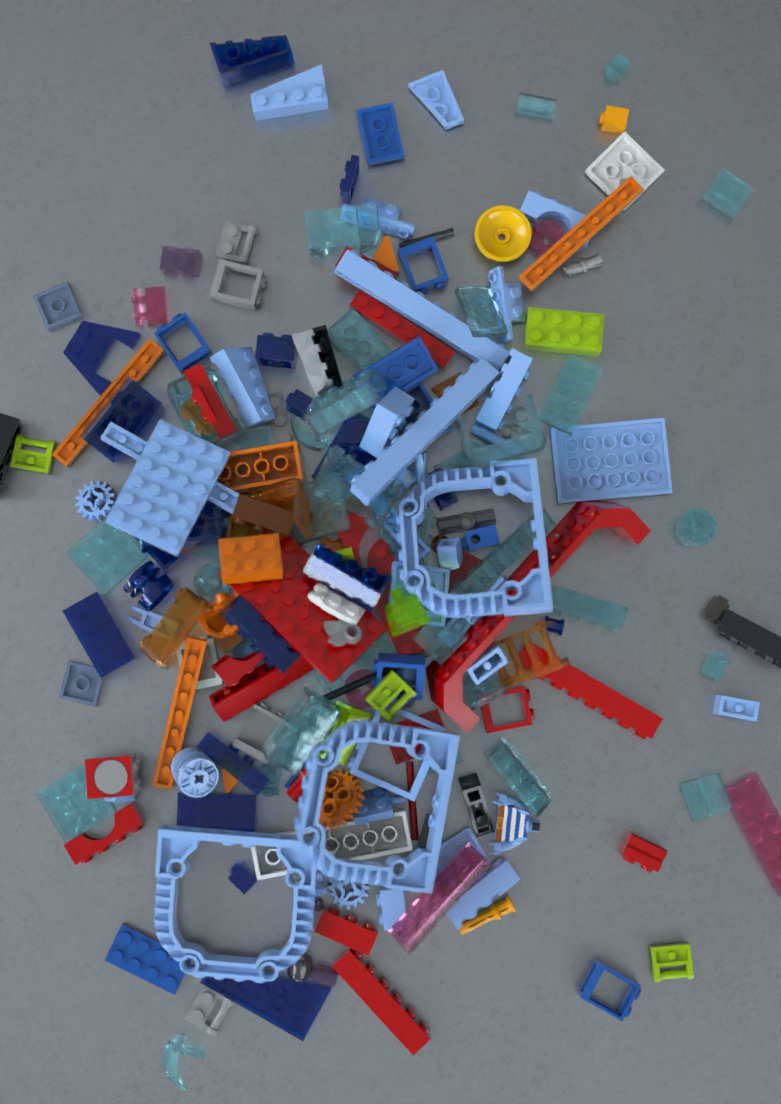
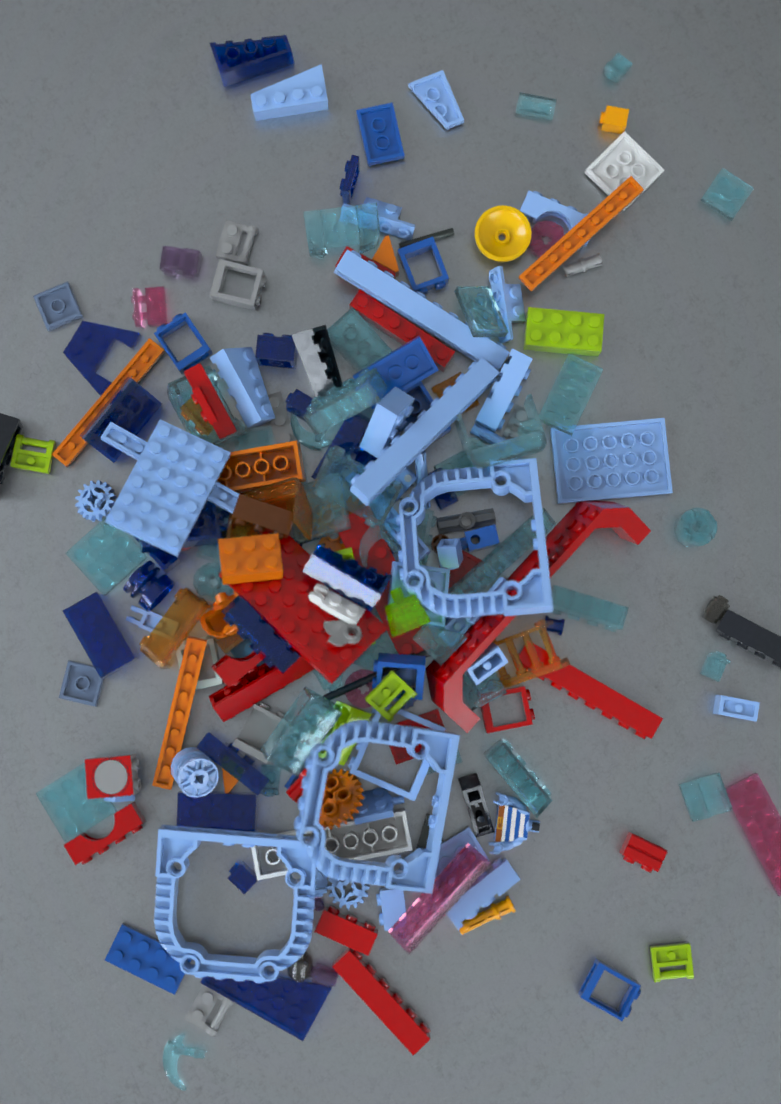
red bar [406,761,419,840] -> none

